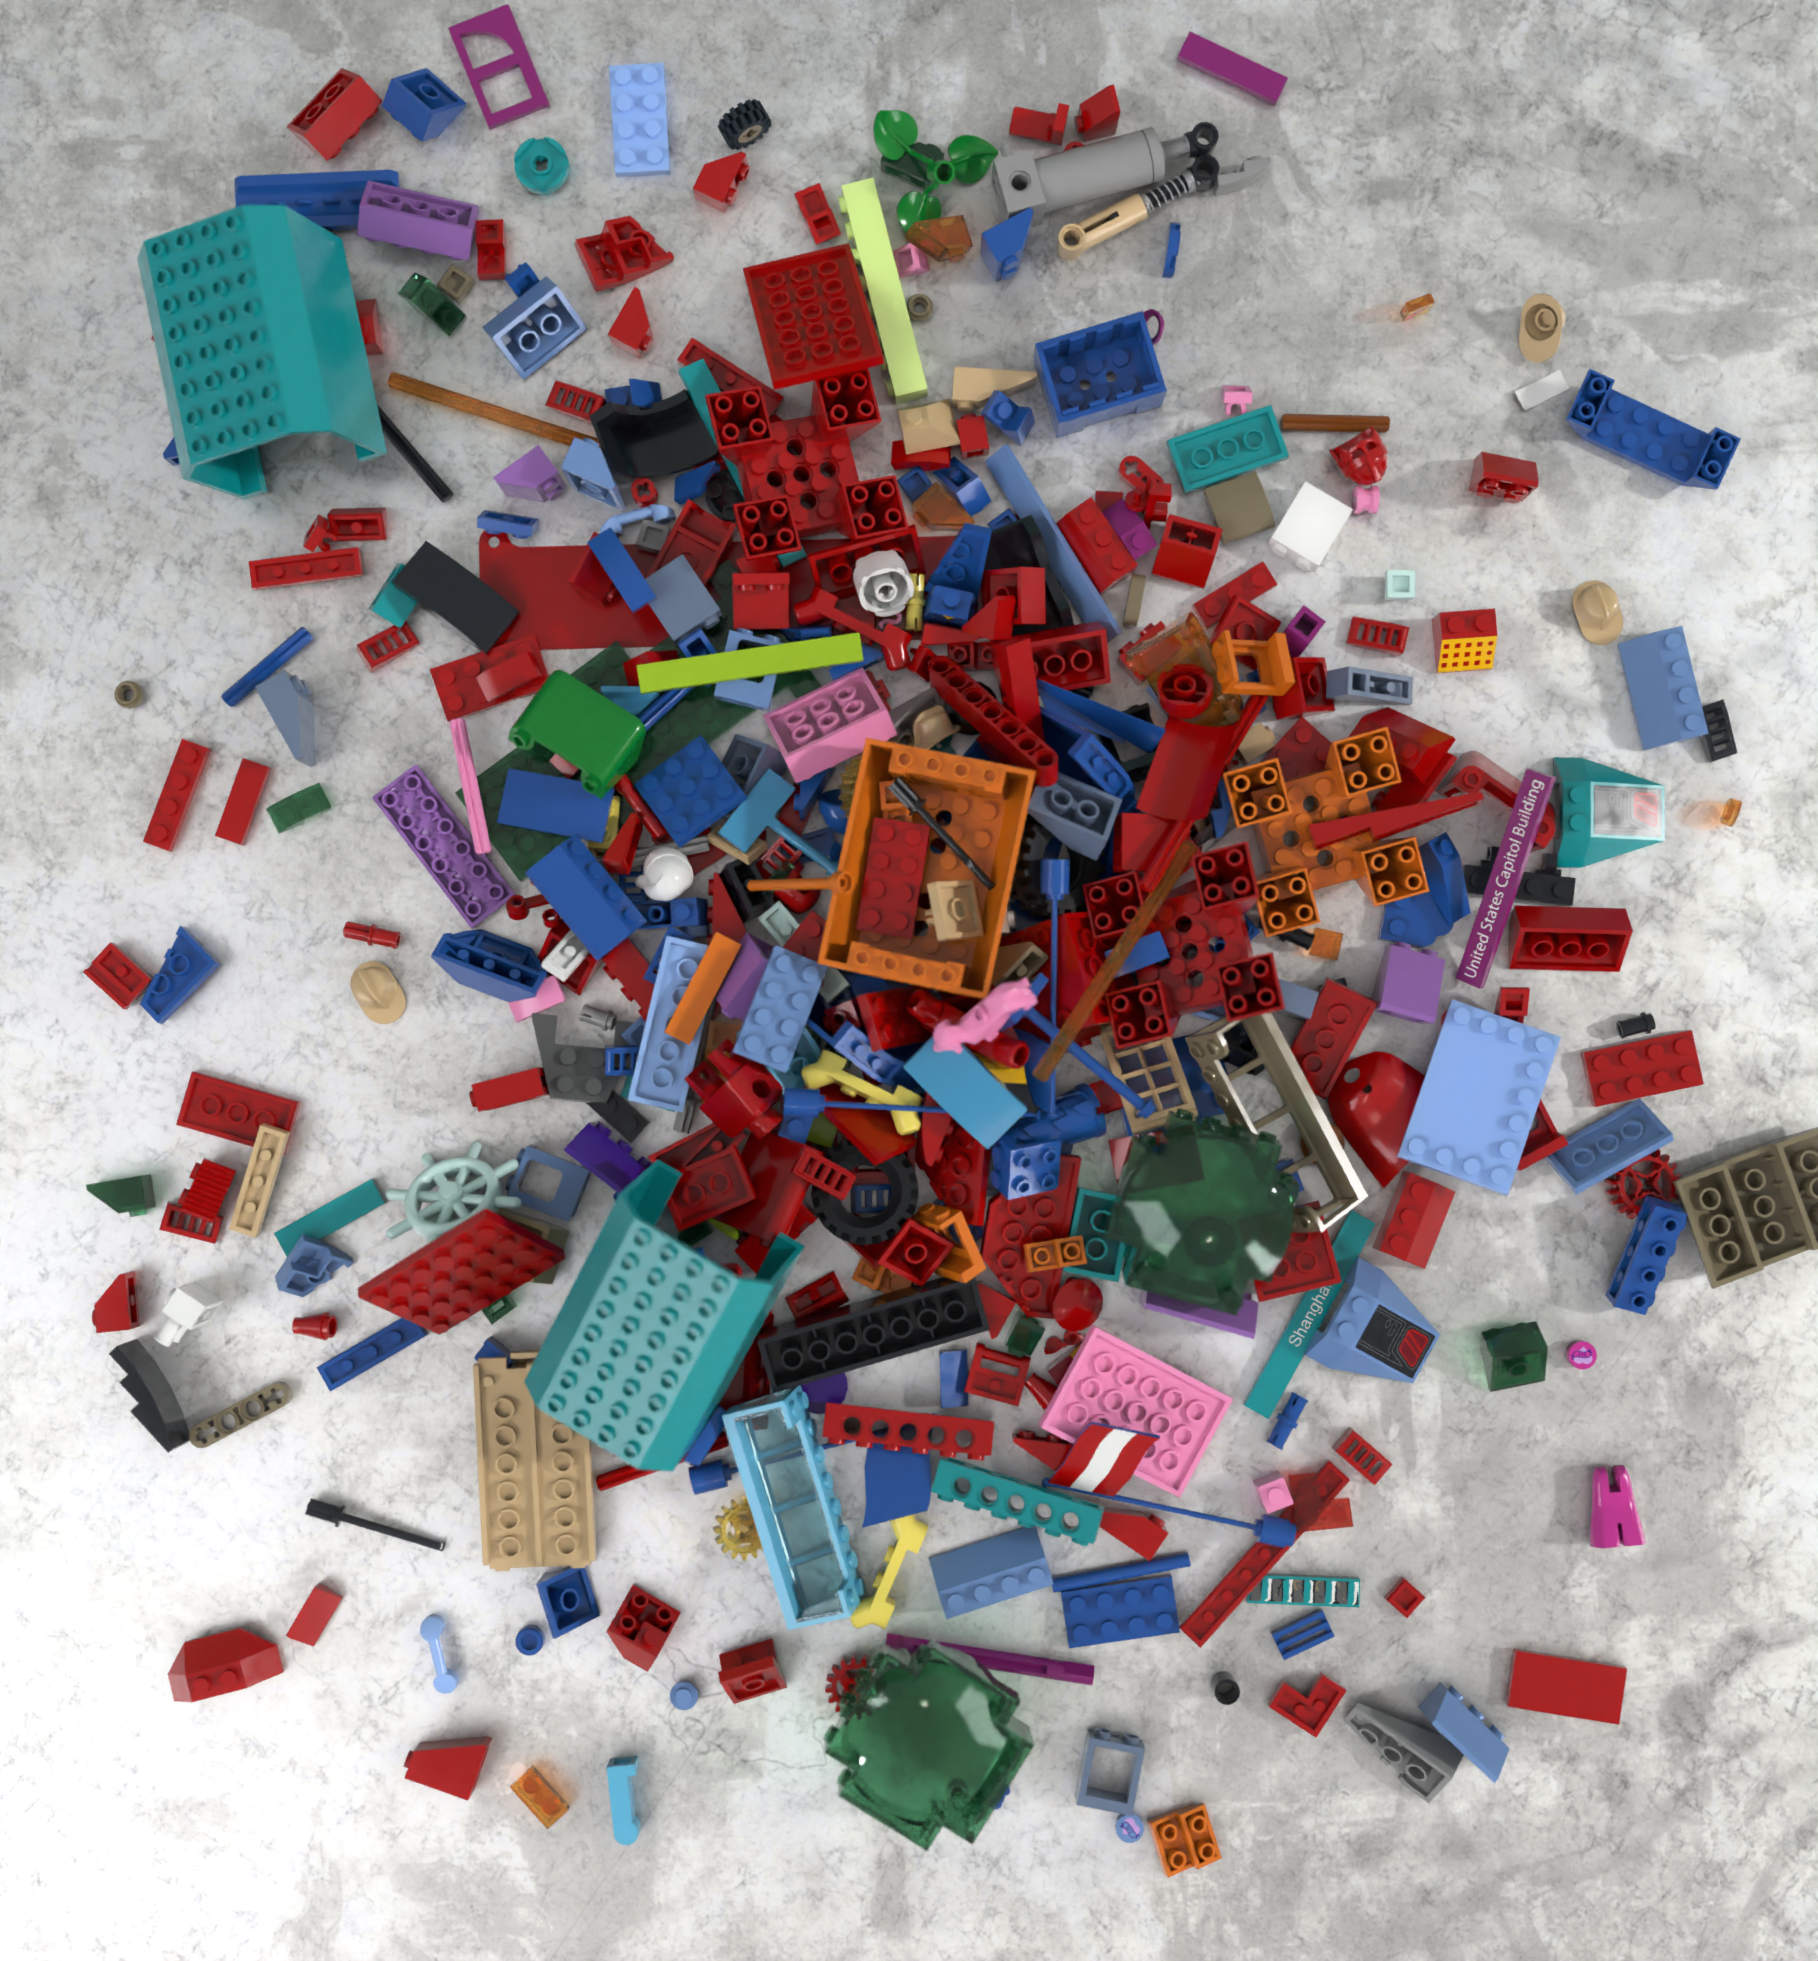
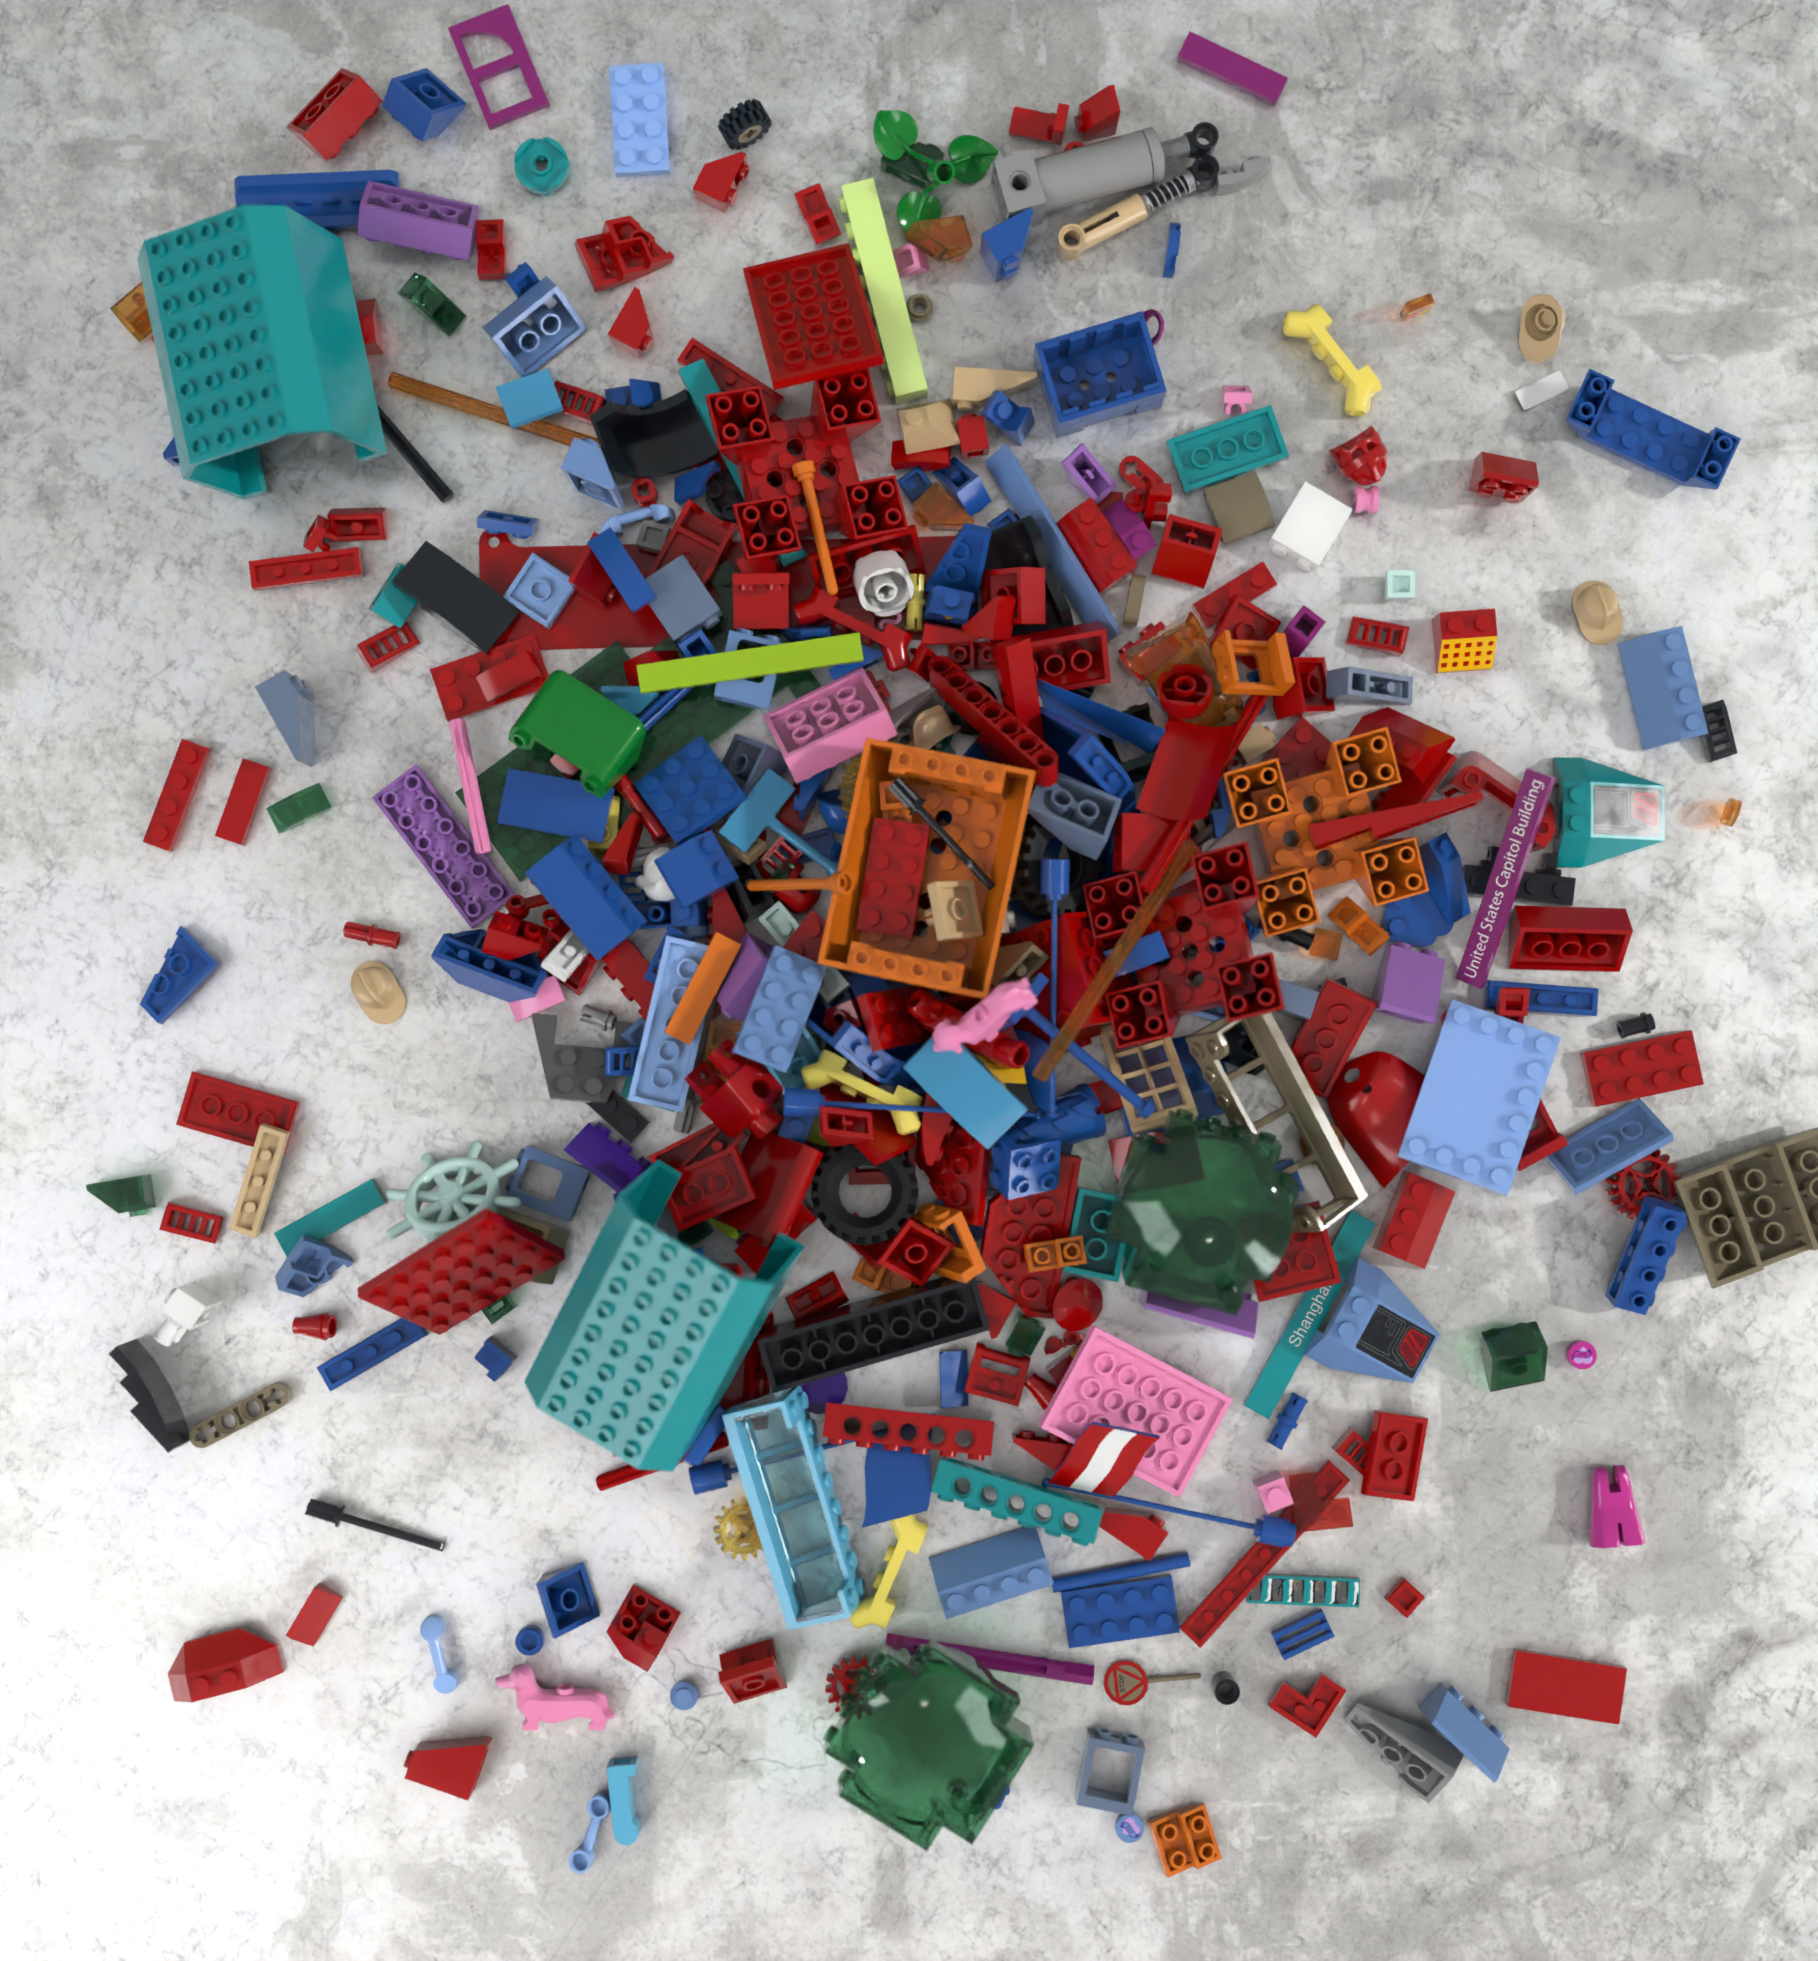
red plate [83,942,153,1010] -> none
red slope [92,1271,140,1333] -> none
dark tan plate [114,681,143,709] -> none
red brick [177,1158,236,1224] -> none
blue axle [221,627,313,707] -> none
dark tan tile [436,264,476,304] -> none
red window [469,1067,549,1112] -> none
tan piece [473,1350,597,1571] -> none
medium lavender slope [493,445,567,502] -> none
clear orange plate [510,1765,570,1829] -> none
red slope [790,1147,856,1201] -> none
blue slope [850,1184,892,1213] -> none
dark orange axle [1280,414,1390,433] -> none
none -> clear orange slope [110,282,152,342]
none -> red slope [482,911,549,961]
none -> bright pink animal [495,1664,614,1731]
none -> dark azure slope [496,368,564,429]
none -> light blue tile [503,552,575,630]
none -> light blue bar [569,1794,611,1874]
none -> blue slope [654,830,739,910]
none -> orange piece [792,460,838,595]
none -> red slope [819,1106,874,1147]
none -> medium lavender slope [1061,443,1117,505]
none -> piece [1104,1660,1201,1706]
none -> light yellow plate [1283,304,1382,417]
none -> orange slope [1327,896,1390,957]
none -> red tile [1361,1410,1428,1501]
none -> blue tile [1484,980,1599,1016]

